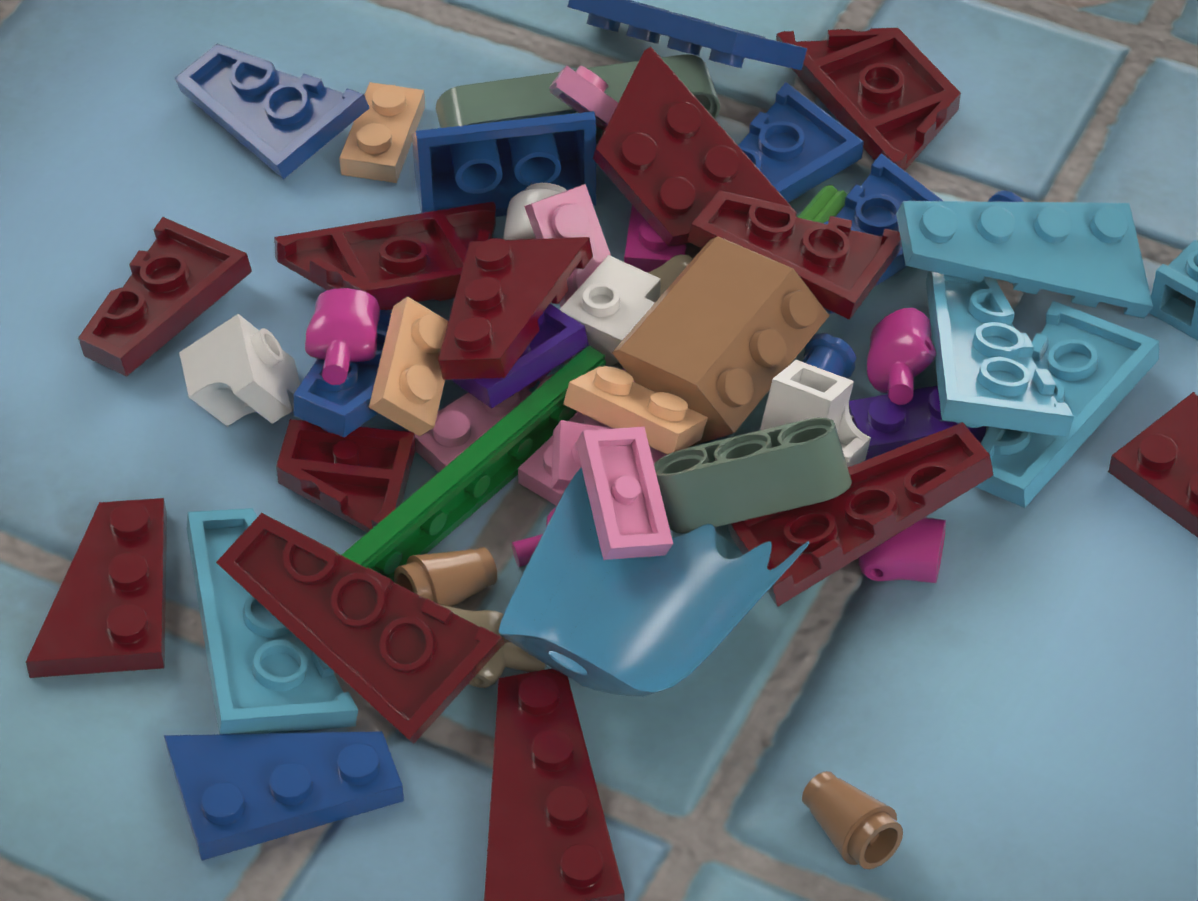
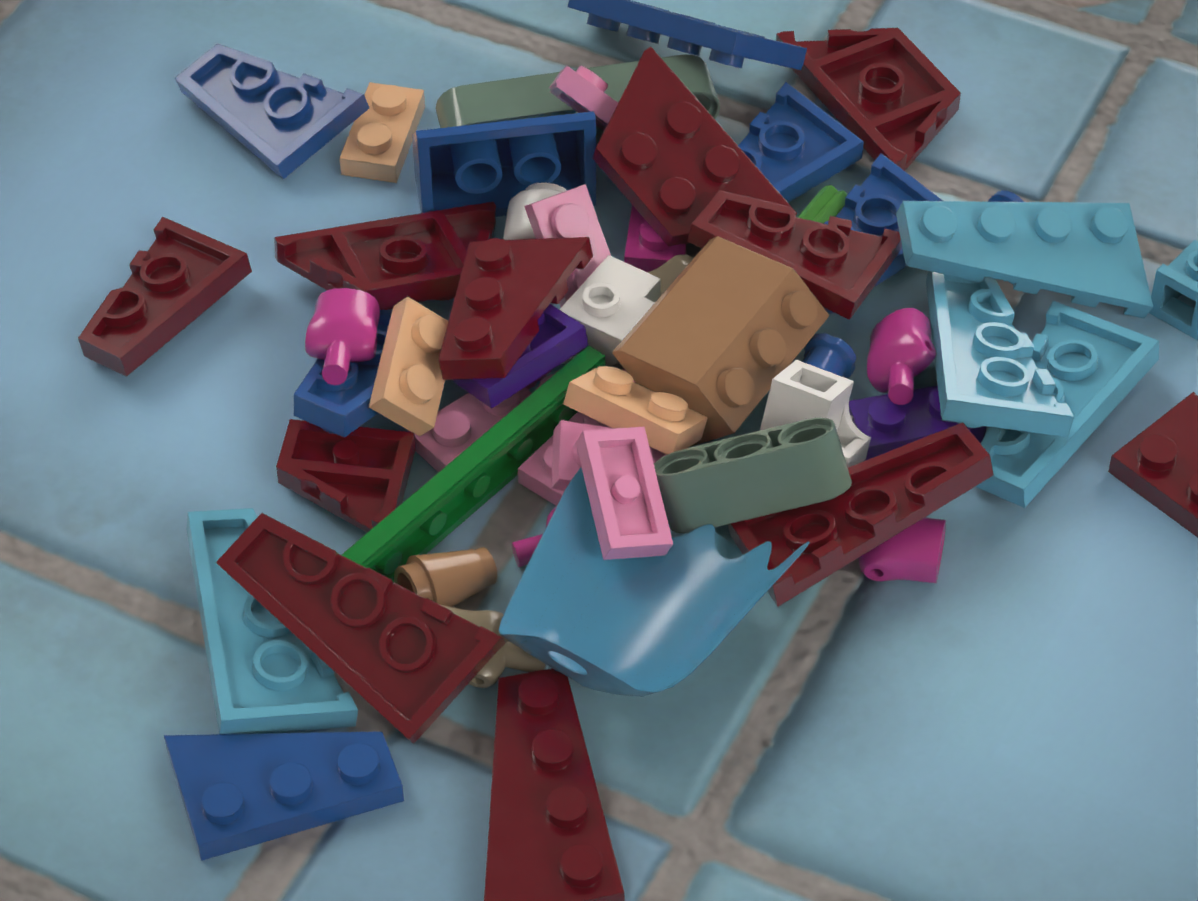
dark red wing [26,498,167,678] -> none
white brick [179,314,300,427] -> none
medium nougat cone [802,771,903,869] -> none

